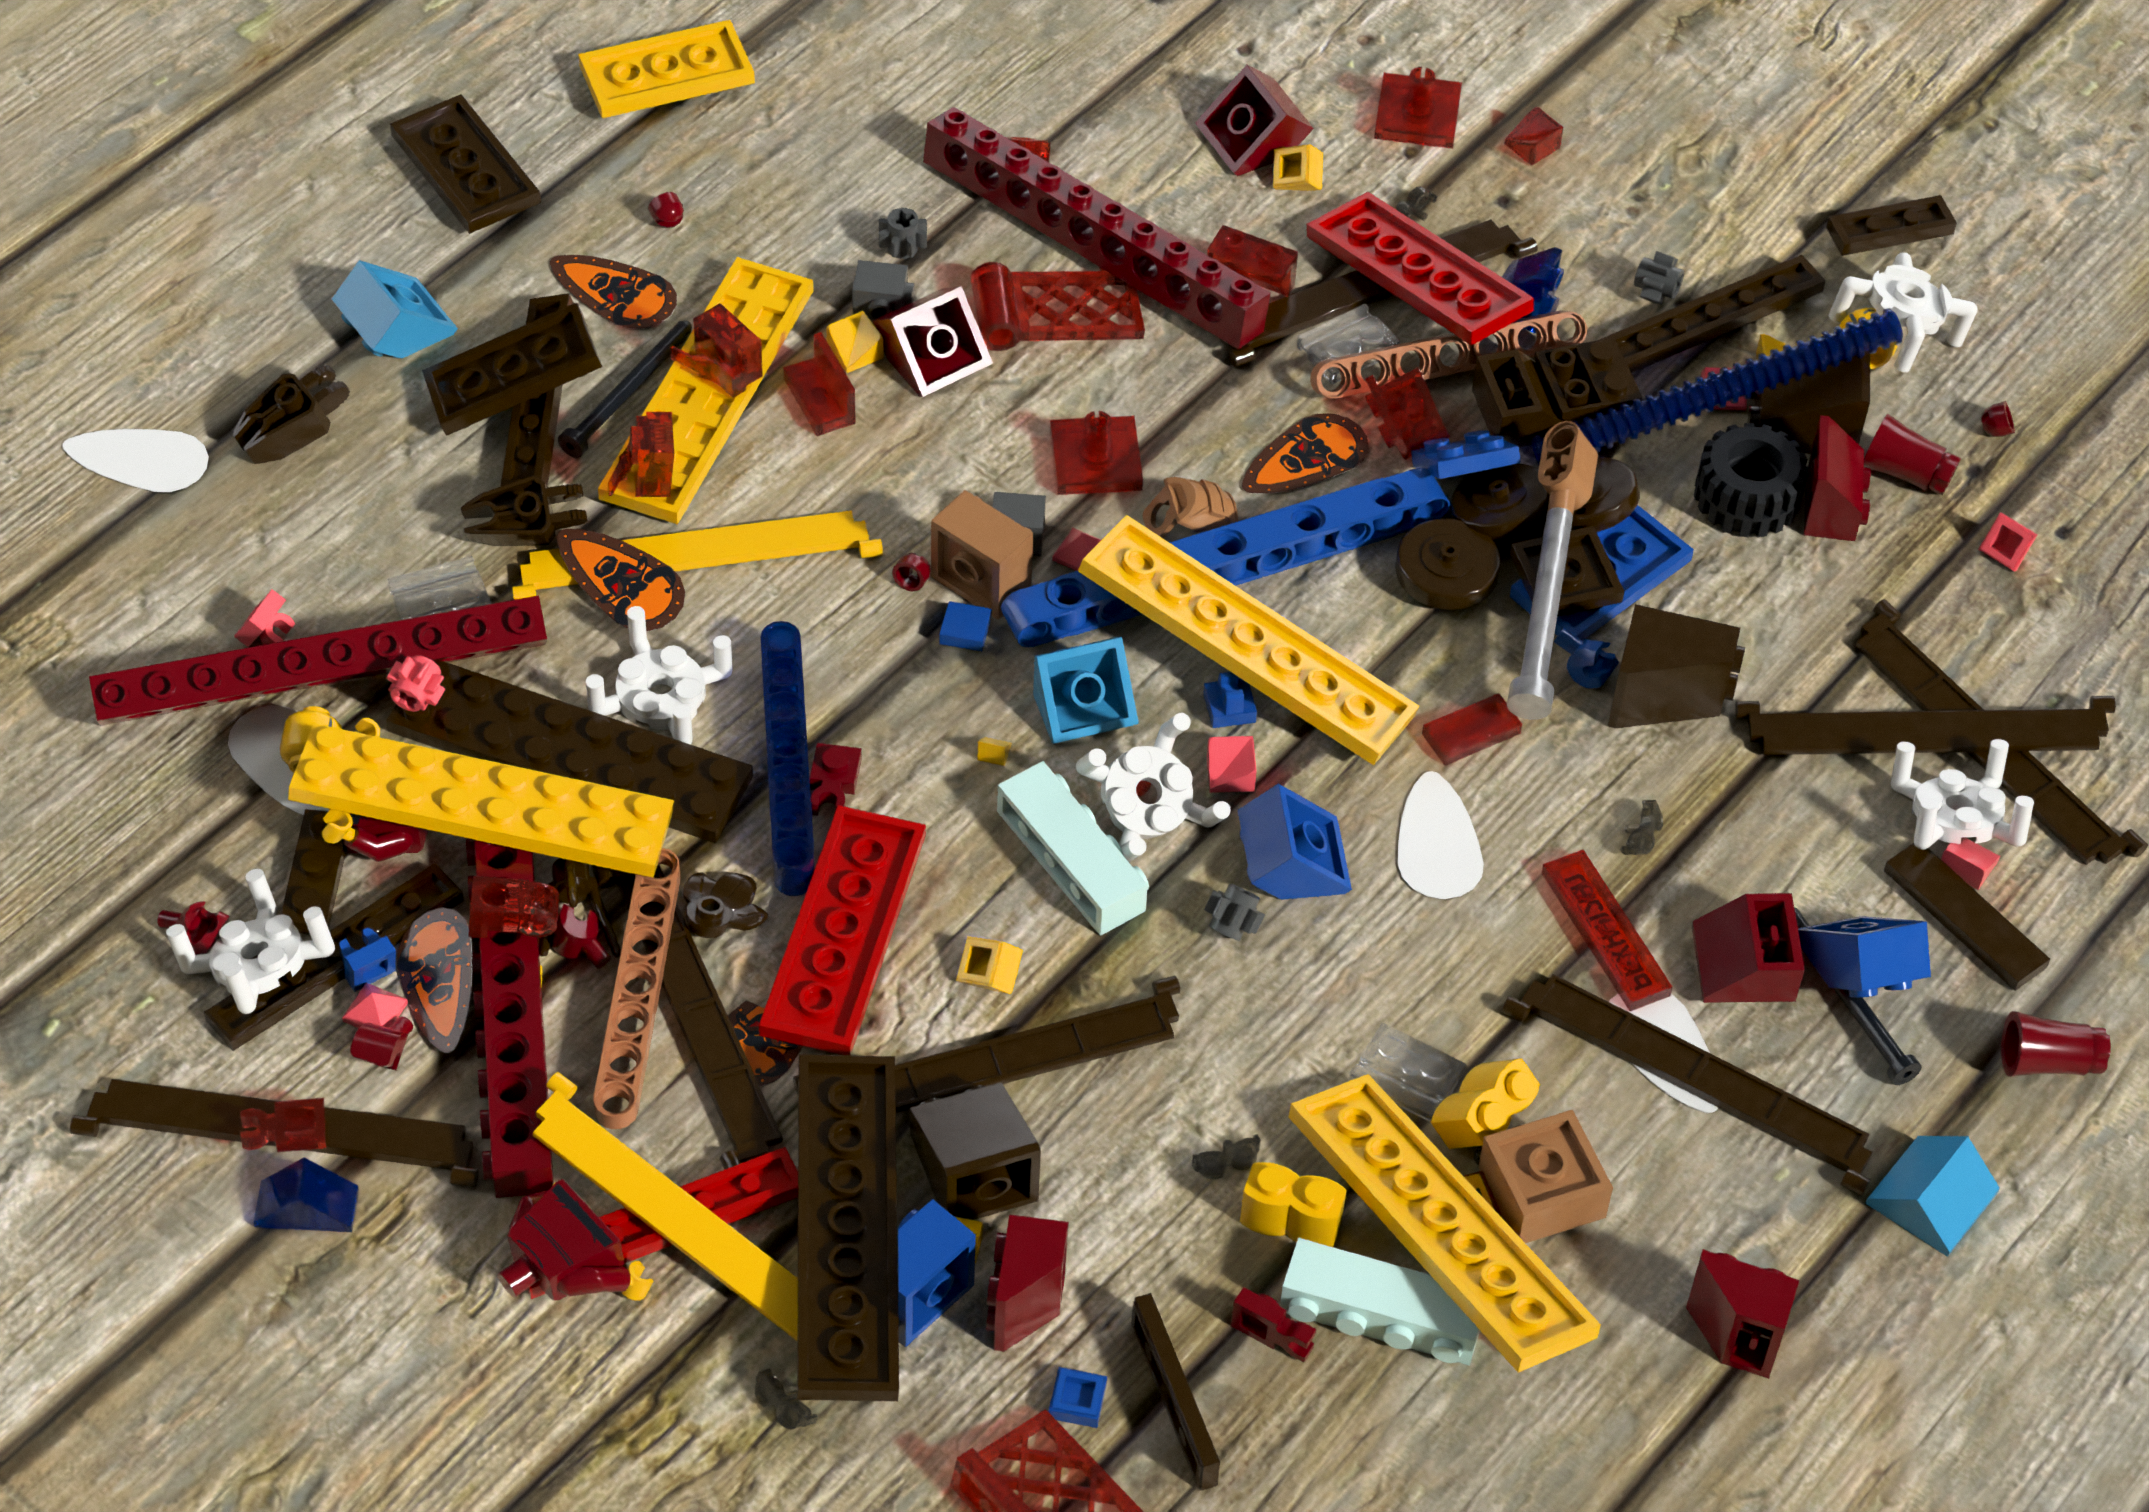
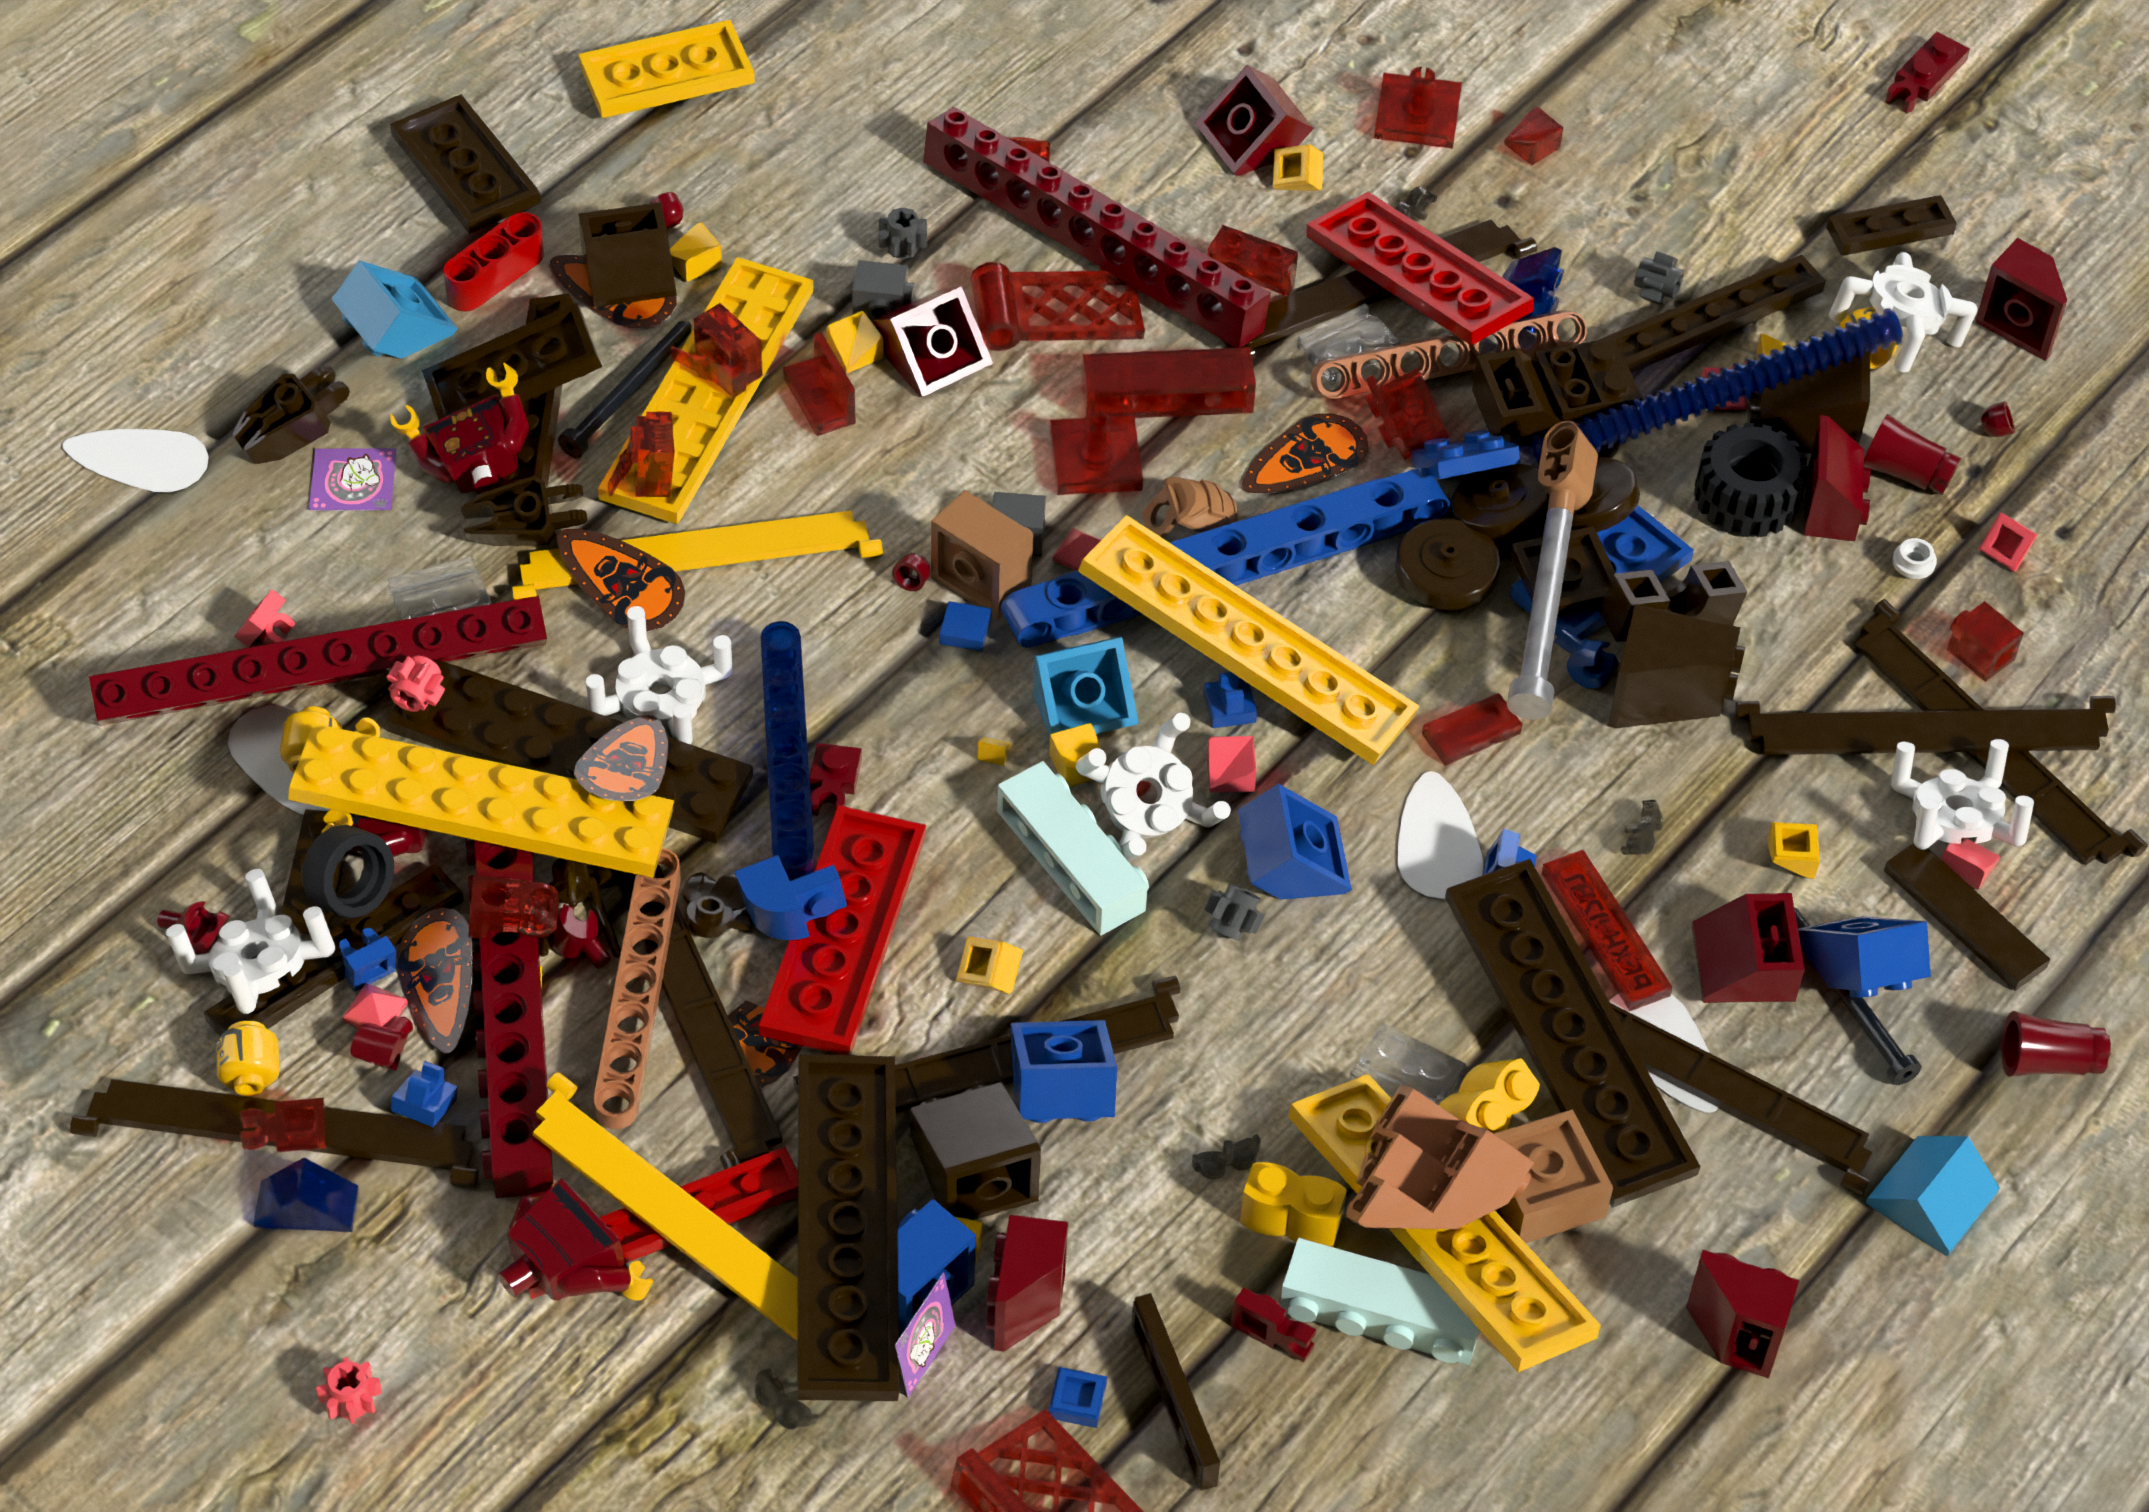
none -> yellow head [216,1021,280,1096]
none -> black tyre [302,824,394,919]
none -> sticker [309,448,397,511]
none -> coral gear [316,1357,382,1424]
none -> dark red torso [390,363,529,494]
none -> blue tile [391,1061,458,1127]
none -> red beam [443,212,544,312]
none -> sticker [574,715,668,801]
none -> dark brown slope [578,202,676,307]
none -> yellow slope [670,222,722,282]
none -> blue brick [734,855,847,940]
none -> sticker [895,1272,956,1397]
none -> blue slope [1010,1020,1117,1123]
none -> yellow slope [1049,723,1105,787]
none -> clear red brick [1082,347,1256,420]
none -> nougat brick [1345,1084,1535,1229]
none -> dark brown plate [1445,859,1701,1208]
none -> tile [1483,828,1537,875]
none -> dark brown arch [1599,561,1747,642]
none -> yellow slope [1767,822,1820,879]
none -> dark red plate [1885,31,1970,114]
none -> white plate [1892,538,1937,579]
none -> clear red brick [1947,601,2024,682]
none -> dark red slope [1975,237,2067,361]

